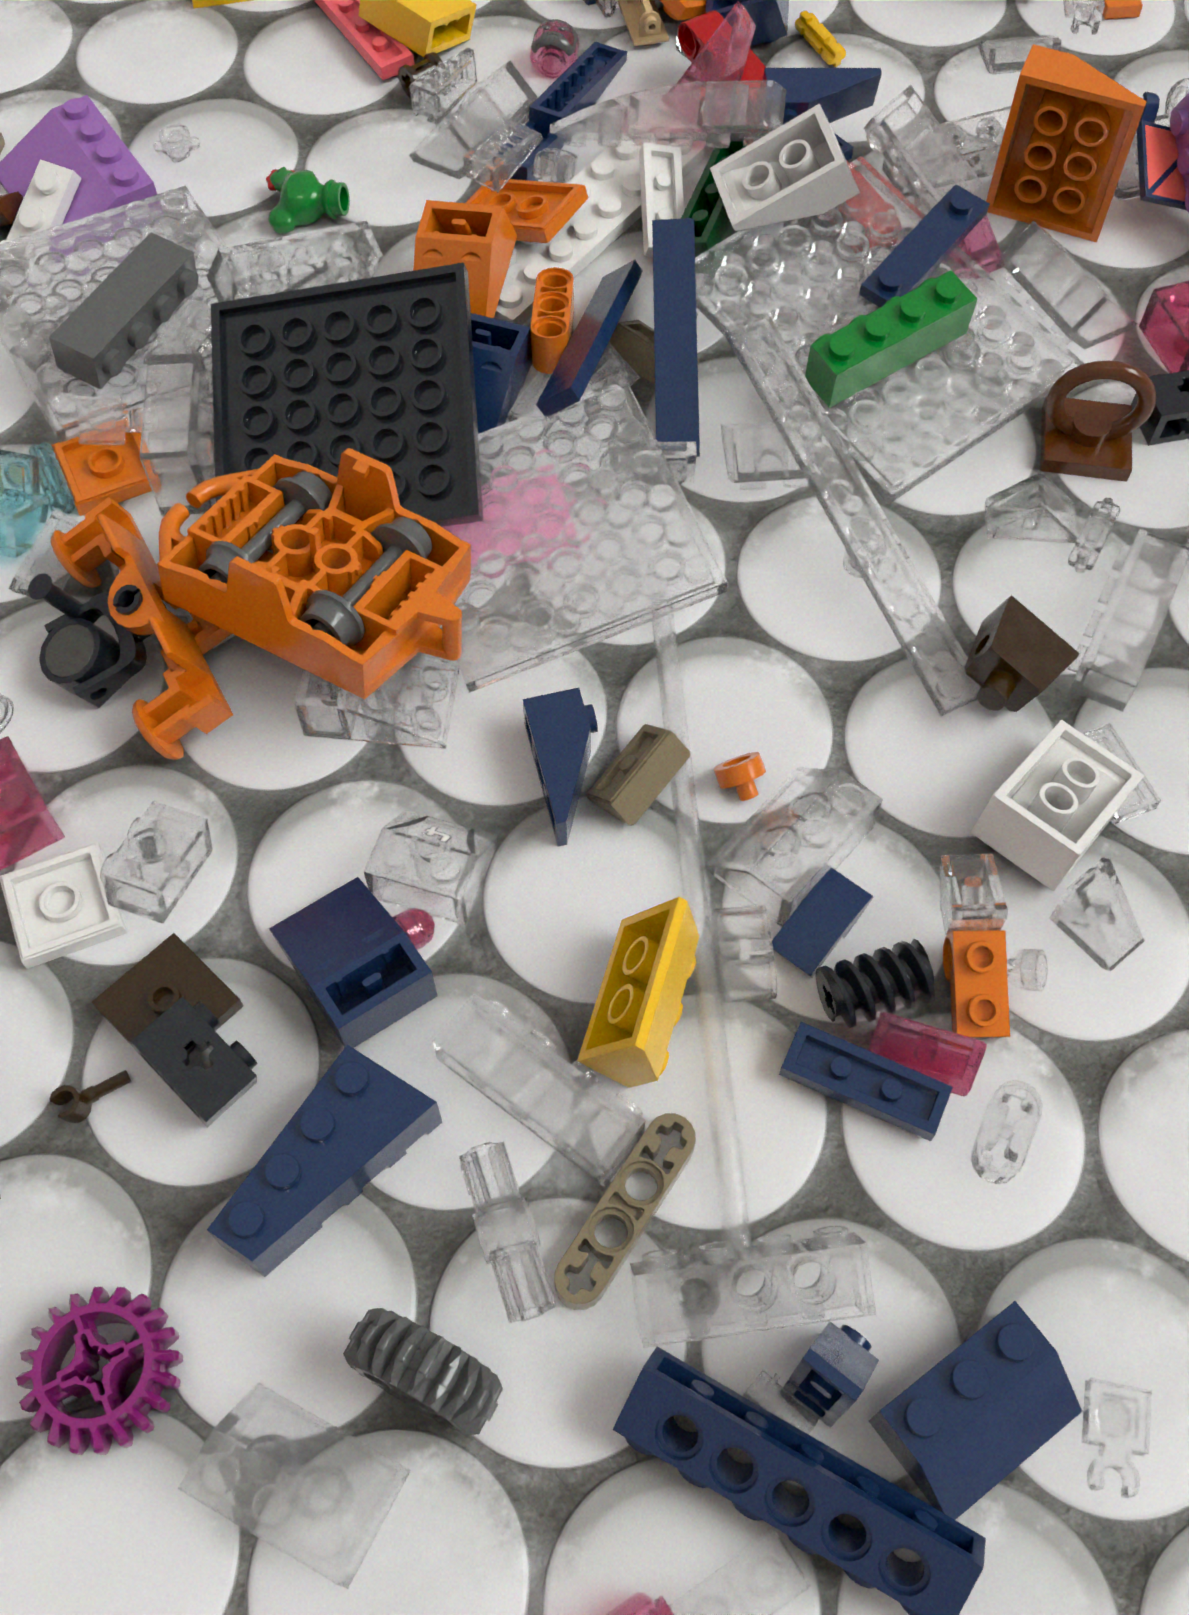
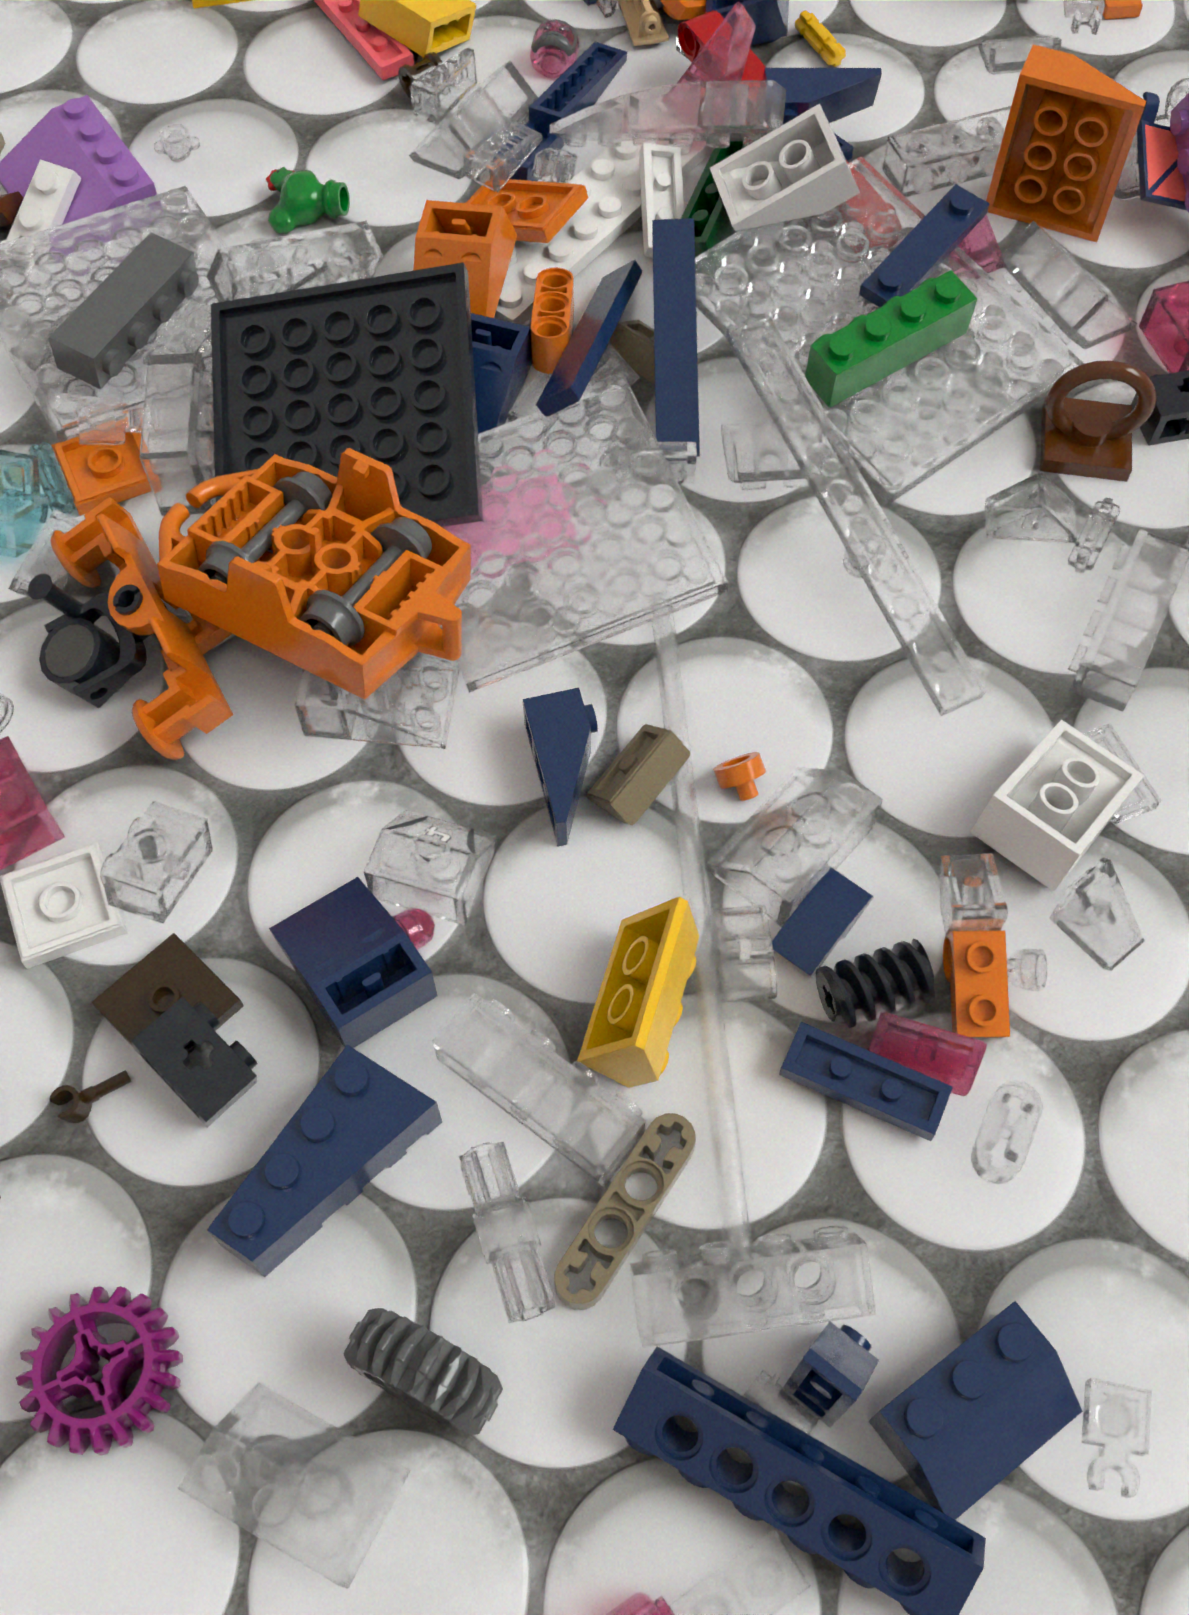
clear brick [863,85,983,217] -> none
dark brown torso [964,595,1080,712] -> none

